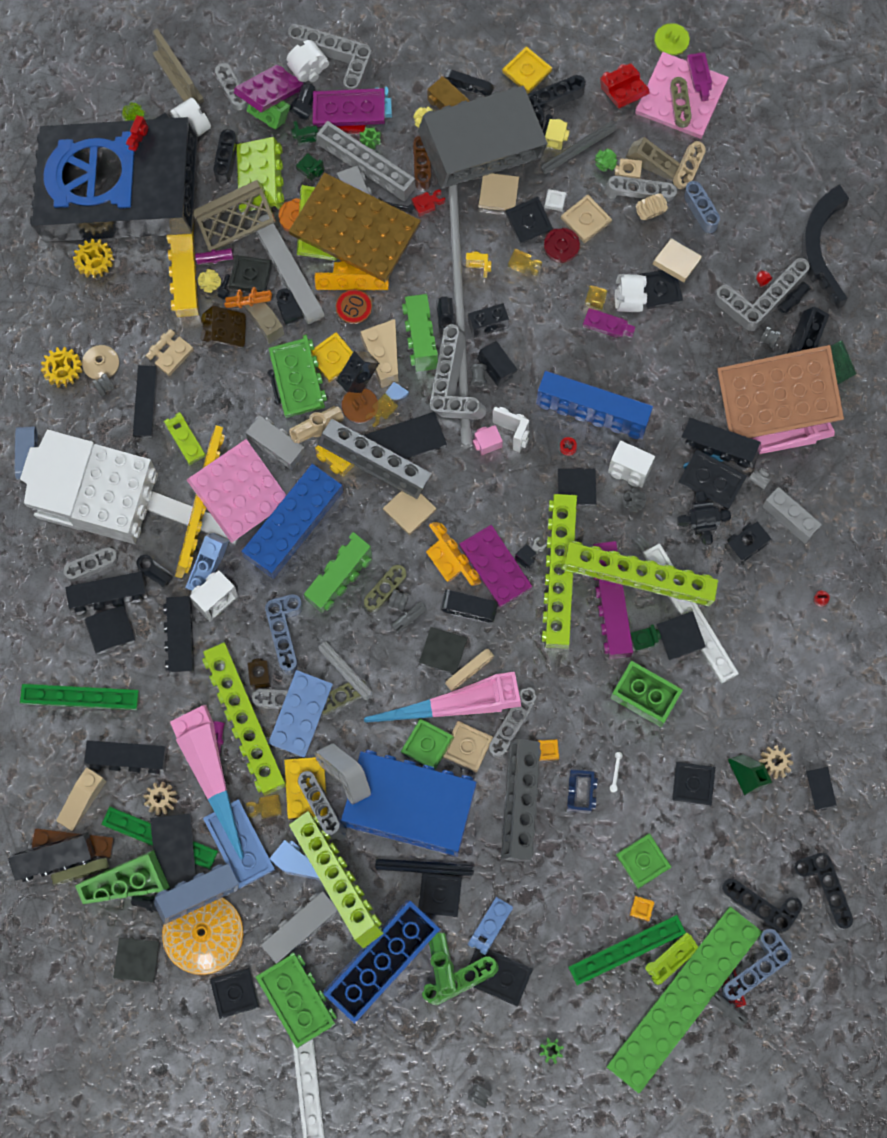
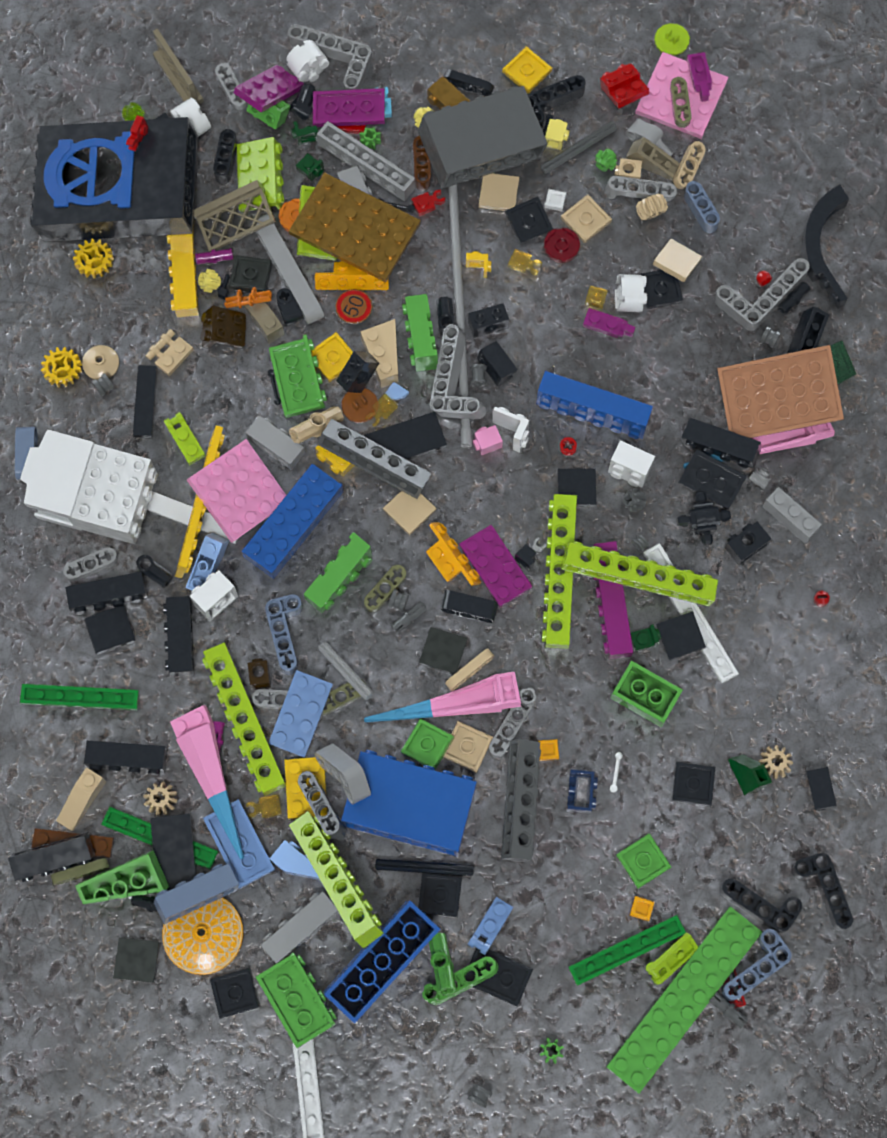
none -> light grey beam [626,118,673,156]

